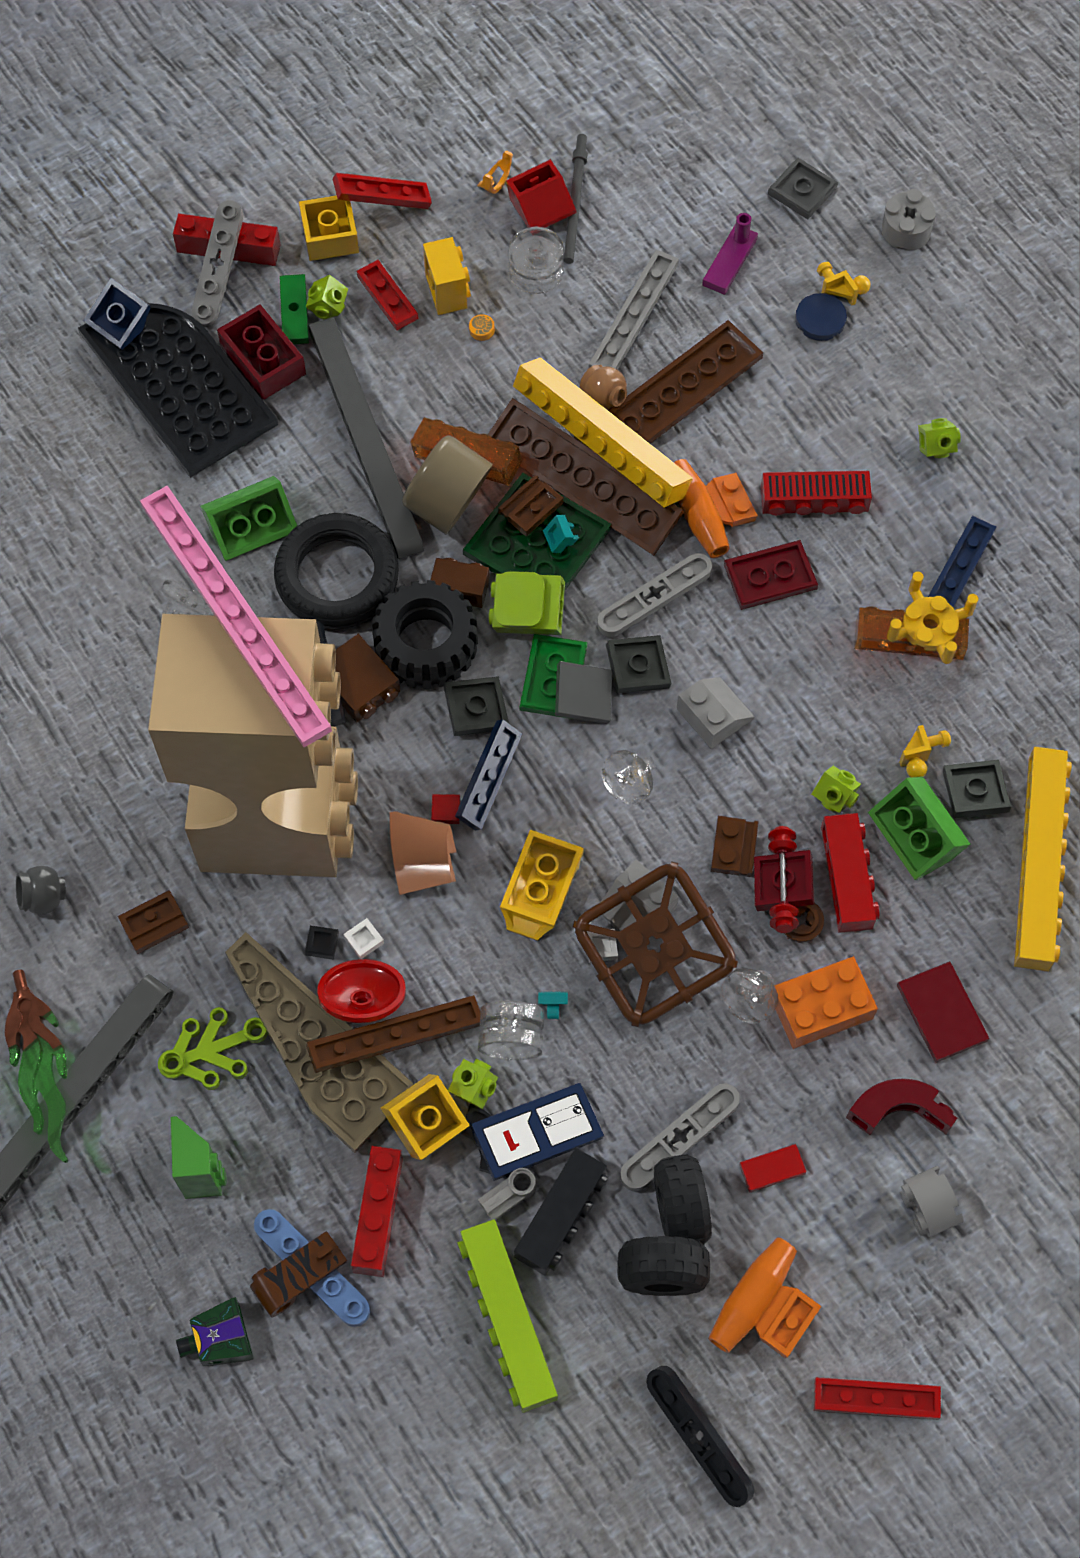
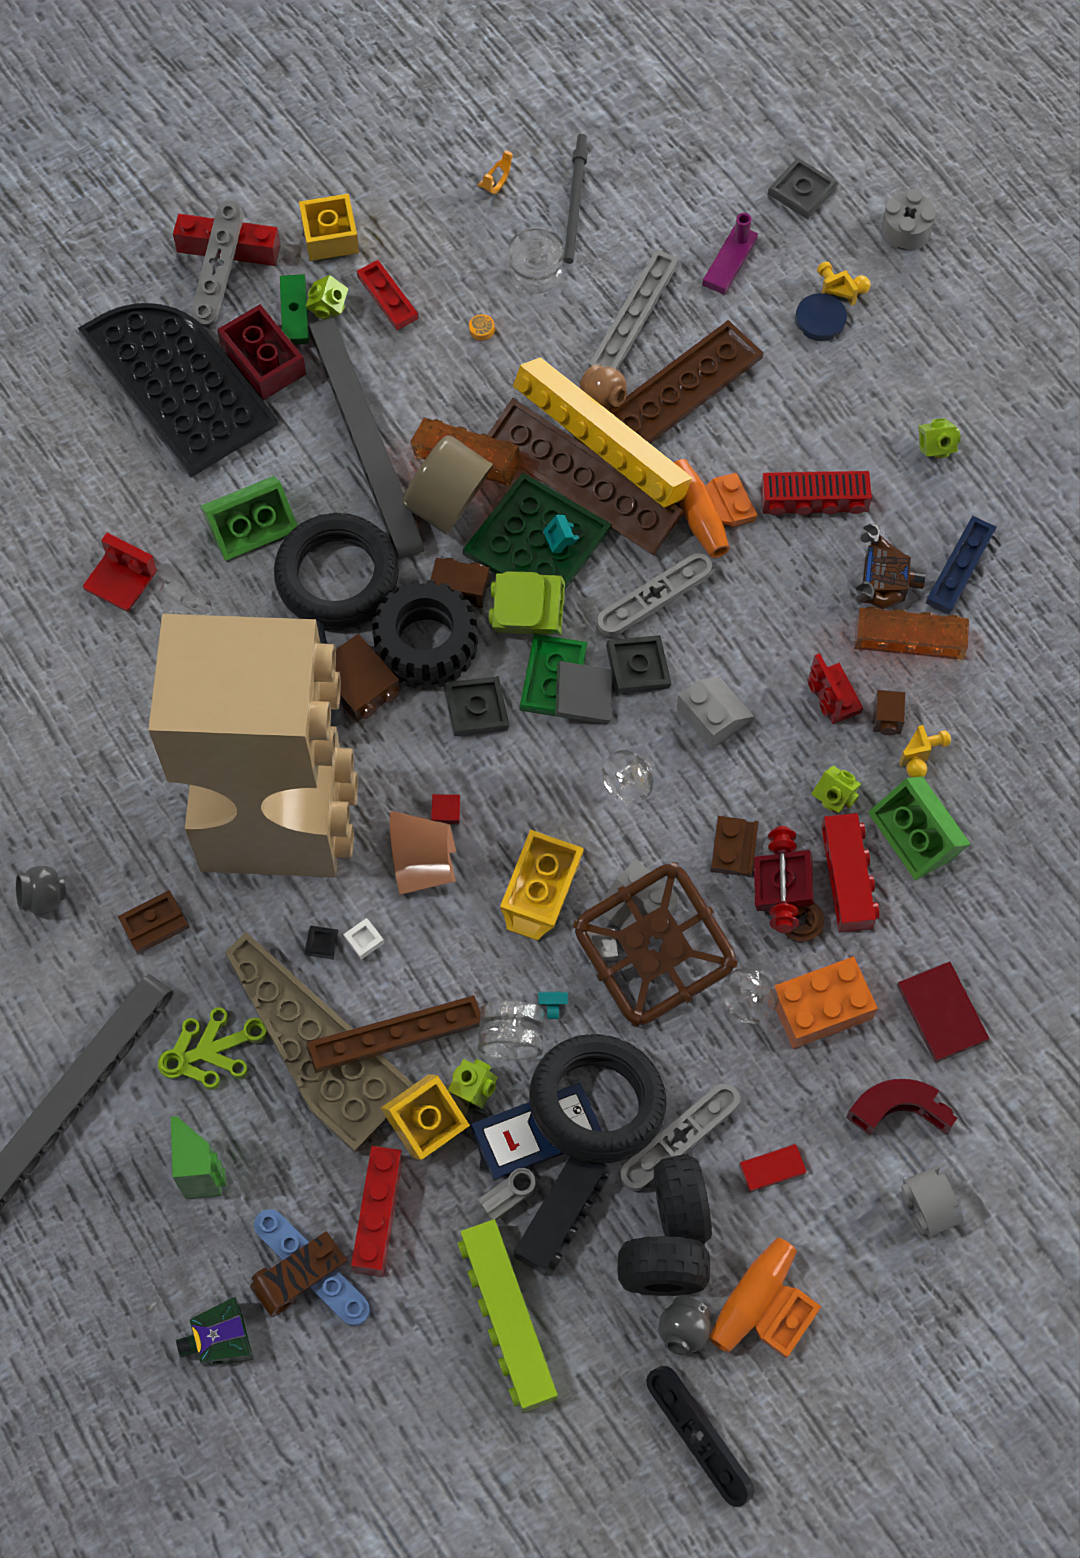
clear neon green piece [5,970,69,1163] -> none
dark blue slope [83,278,151,349] -> none
bright pink plate [140,485,332,747] -> none
red dish [317,959,406,1023] -> none
red plate [332,173,432,209] -> none
yellow brick [423,237,471,315] -> none
plate [455,719,522,831] -> none
reddish brown plate [498,475,564,537] -> none
red slope [506,159,577,234] -> none
dark red tile [724,540,818,610] -> none
red plate [814,1377,941,1420] -> none
yellow plate [887,571,979,664] -> none
pearl dark grey plate [942,760,1011,818] -> none
yellow brick [1014,747,1072,972] -> none
none -> red bracket [83,532,157,612]
none -> black tyre [529,1034,666,1164]
none -> dark grey piece [658,1296,711,1355]
none -> red bracket [807,653,863,724]
none -> torso [856,523,925,610]
none -> reddish brown brick [873,690,905,735]

